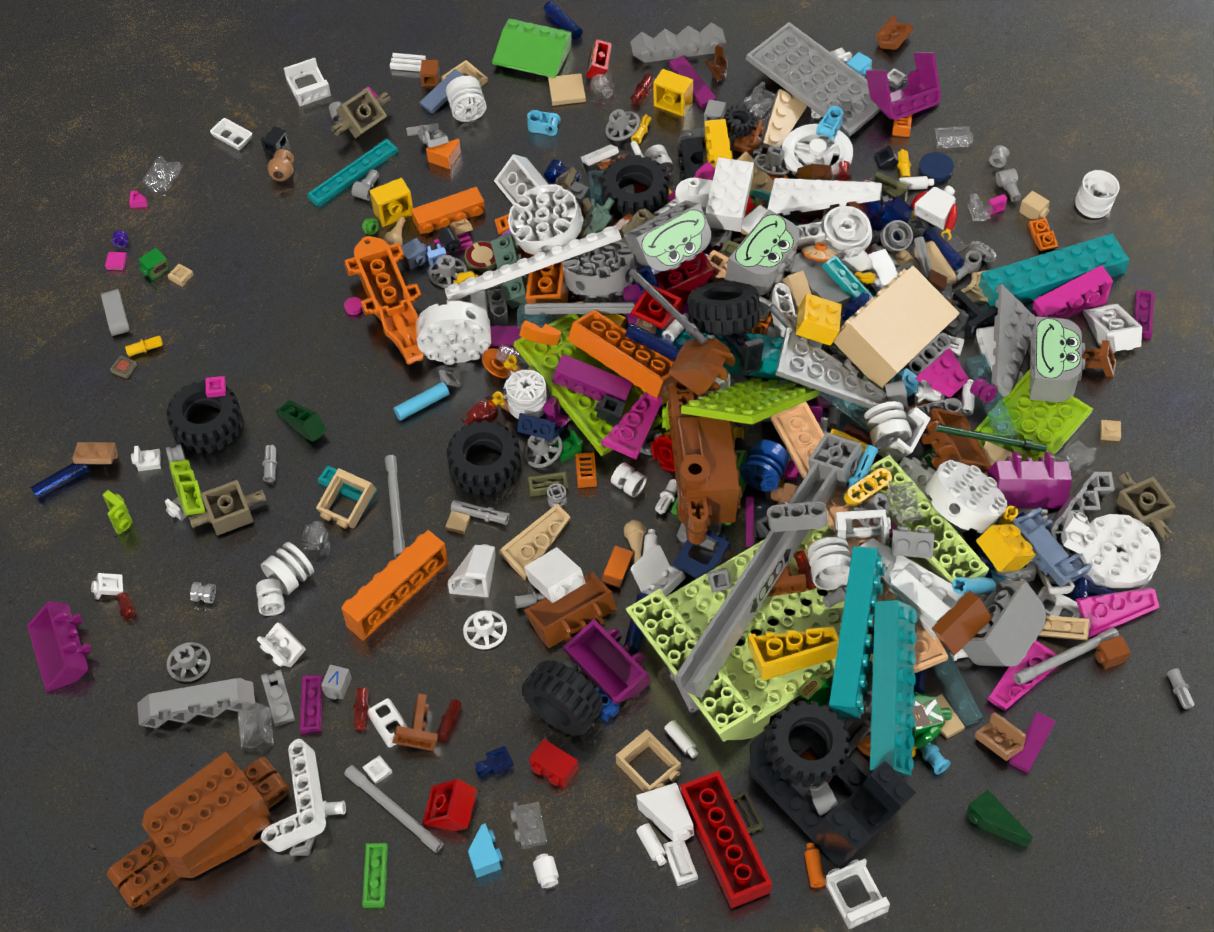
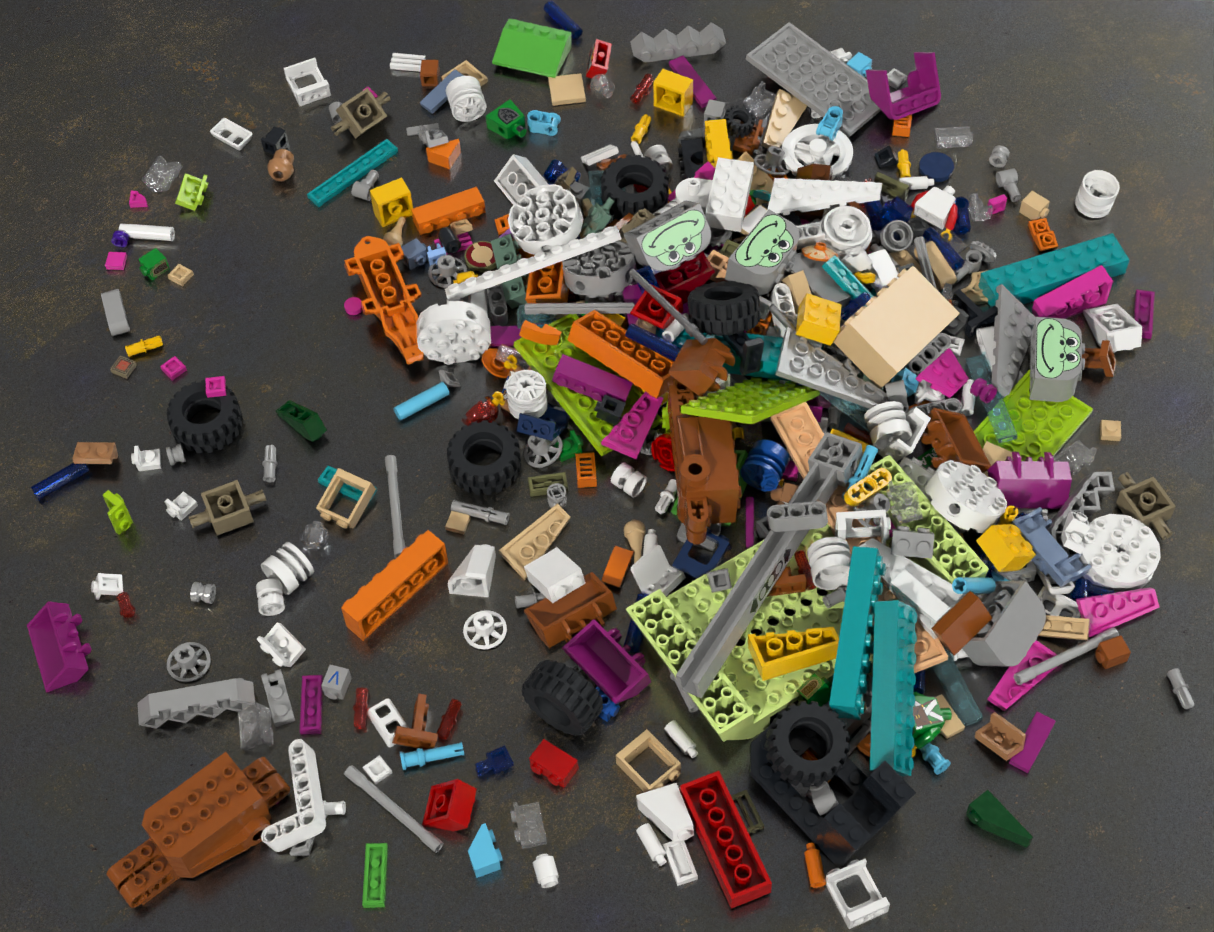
lime slope [169,460,205,515] -> none
bright green plate [362,218,379,235] -> none
magenta bracket [543,397,571,427] -> none
light grey wheel [605,109,640,141] -> none
reddish brown helmet [705,45,728,81] -> none
clear red axle [837,161,851,181] -> none
dark orange bracket [876,16,914,50] -> none
reddish brown slope [927,269,947,293] -> none
dark green bar [935,424,1047,452] -> none
none -> white piece [119,223,175,241]
none -> dark pink tile [160,356,187,381]
none -> lime bracket [175,173,208,211]
none -> medium azure pin [400,742,464,770]
none -> green torso [486,99,527,139]
none -> clear blue piece [954,197,971,235]

